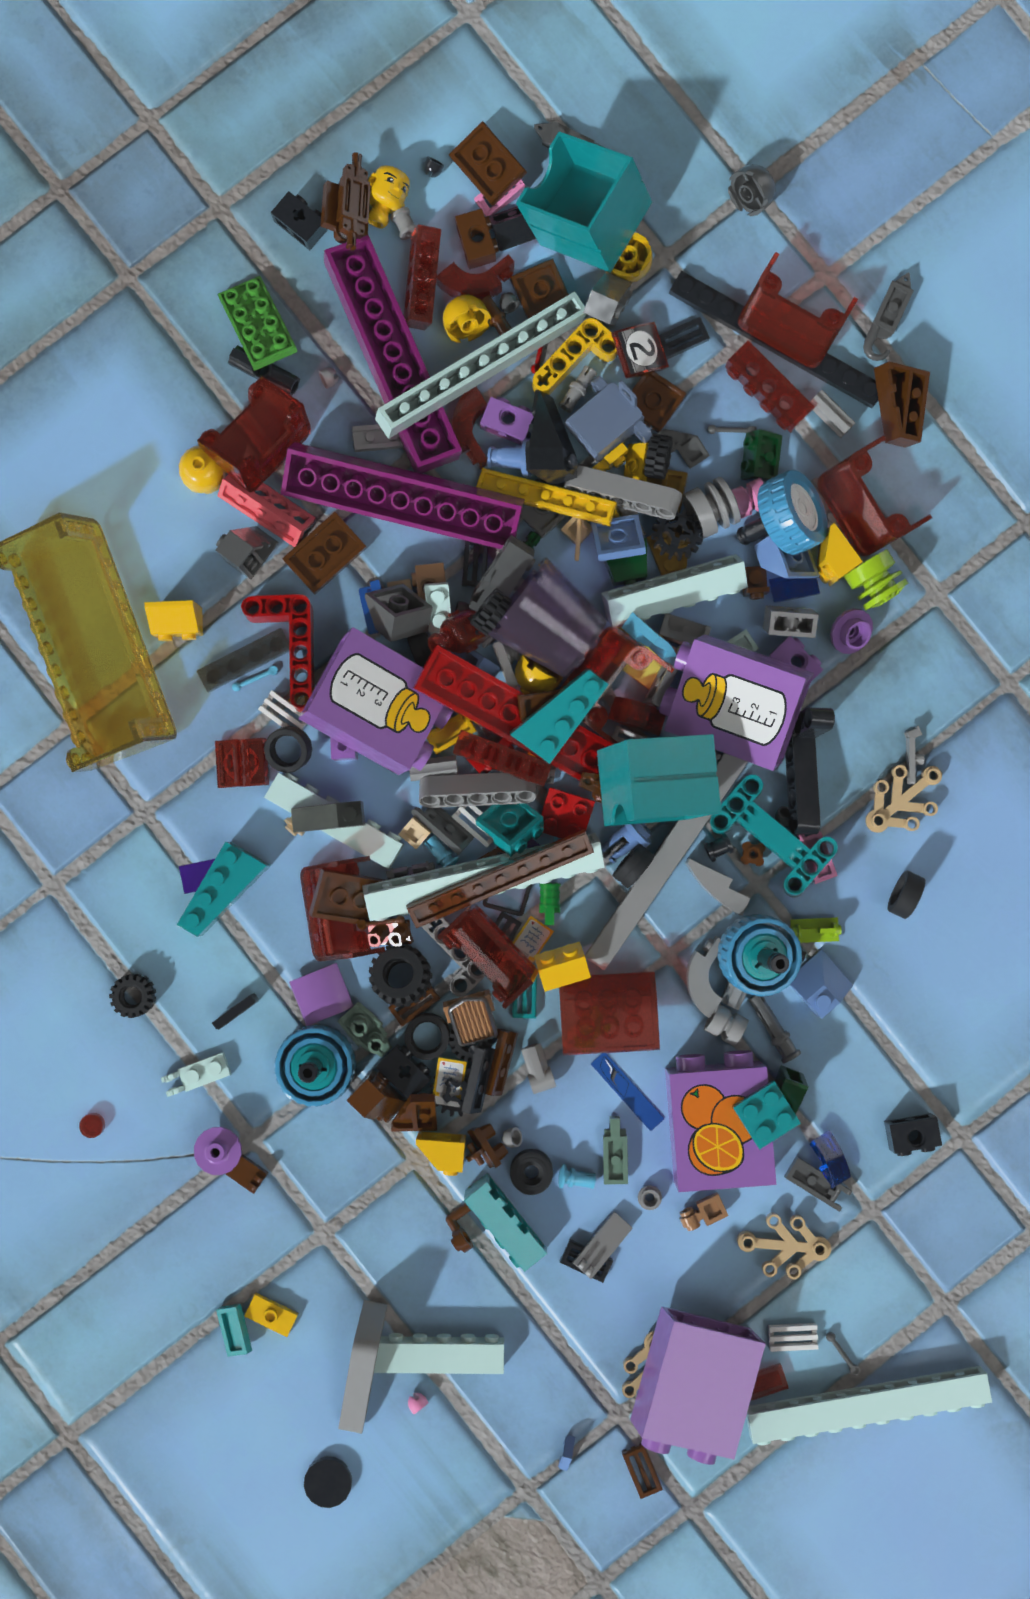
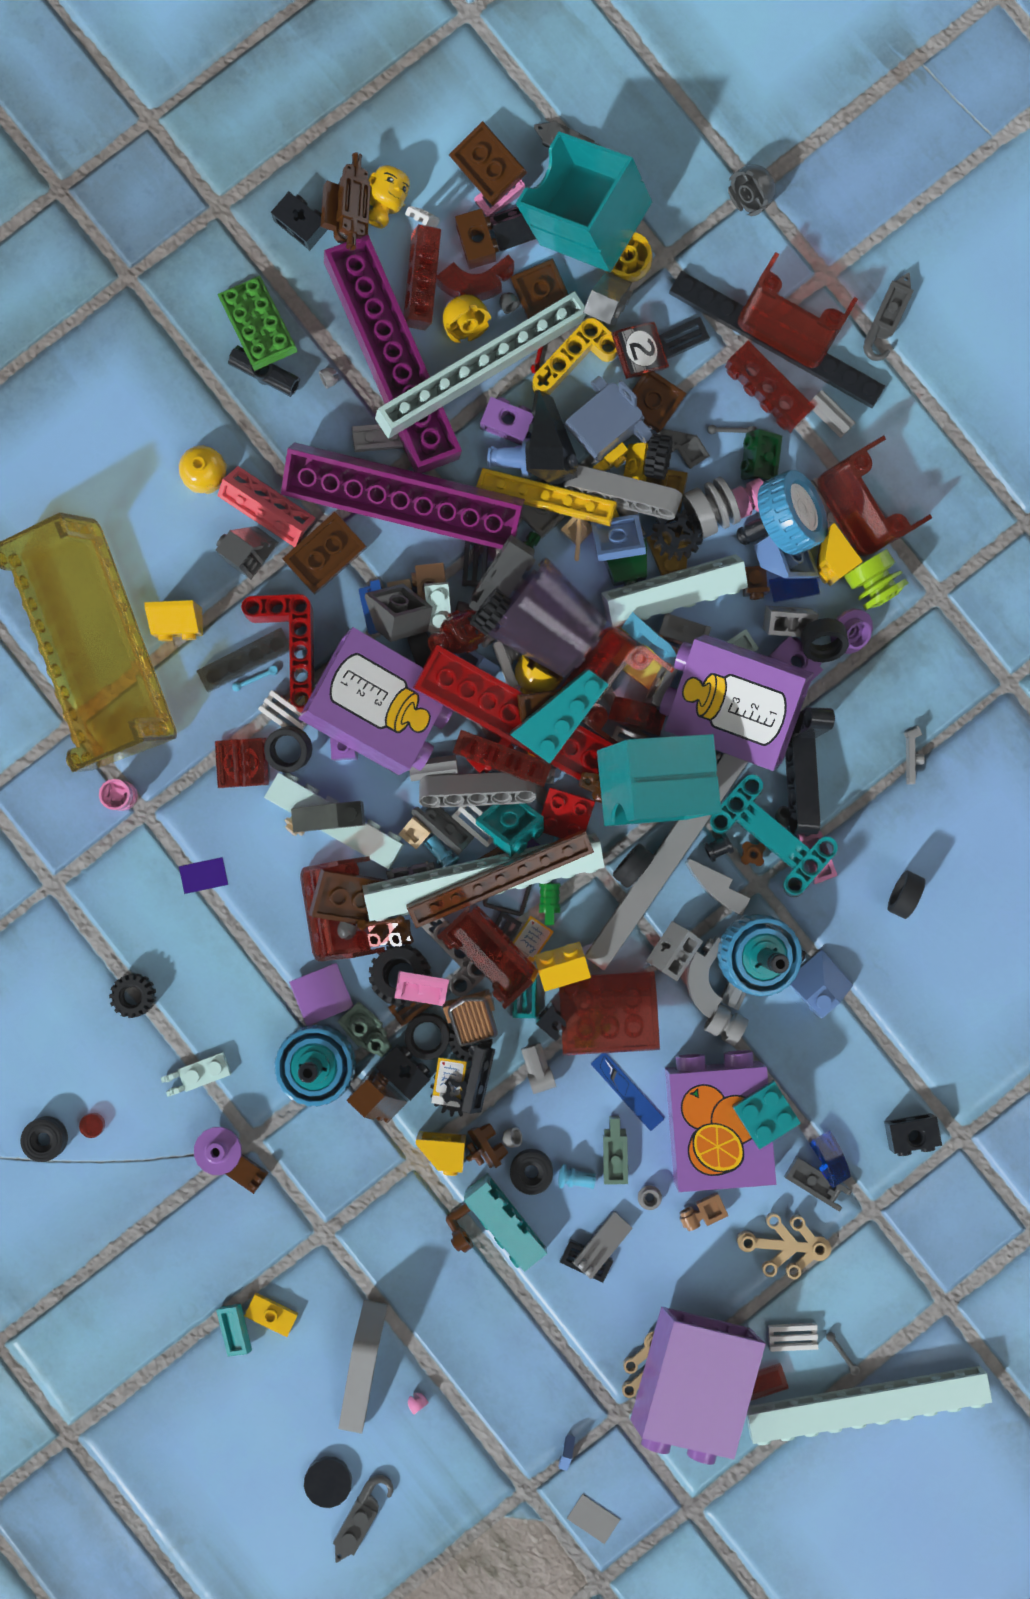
teal wedge [177,842,271,937] -> none
clear red windscreen [197,376,311,492] -> none
black tile [212,993,259,1030] -> none
light aqua brick [374,1333,504,1374] -> none
light grey bush [390,207,419,240] -> none
reddish brown wing [391,1093,437,1132] -> none
black hinge [424,156,444,178] -> none
yellow tile [426,714,477,755] -> none
clear red arch [452,386,488,470] -> none
reddish brown pin [481,295,512,336] -> none
reddish brown hinge [486,1029,518,1096] -> none
light grey pin [559,366,597,413] -> none
medium blue piece [601,823,652,864] -> none
reddish brown tile [622,1443,663,1499] -> none
dark grey pin [748,995,801,1063] -> none
dark green torso [775,1065,808,1114] -> none
lime hinge [790,917,842,943] -> none
tan plant [865,765,942,833] -> none
reddish brown wedge [874,361,930,448] -> none
none -> black tyre [20,1116,68,1162]
none -> bright pink wheel [99,779,138,811]
none -> dark grey plate [333,1475,393,1563]
none -> dark grey hinge [337,921,358,940]
none -> bright pink hinge [394,971,449,1006]
none -> white tile [405,206,440,227]
none -> black hinge [535,1001,566,1041]
none -> light grey sticker [566,1494,620,1544]
none -> light grey brick [646,921,703,981]
none -> black tyre [801,618,849,663]

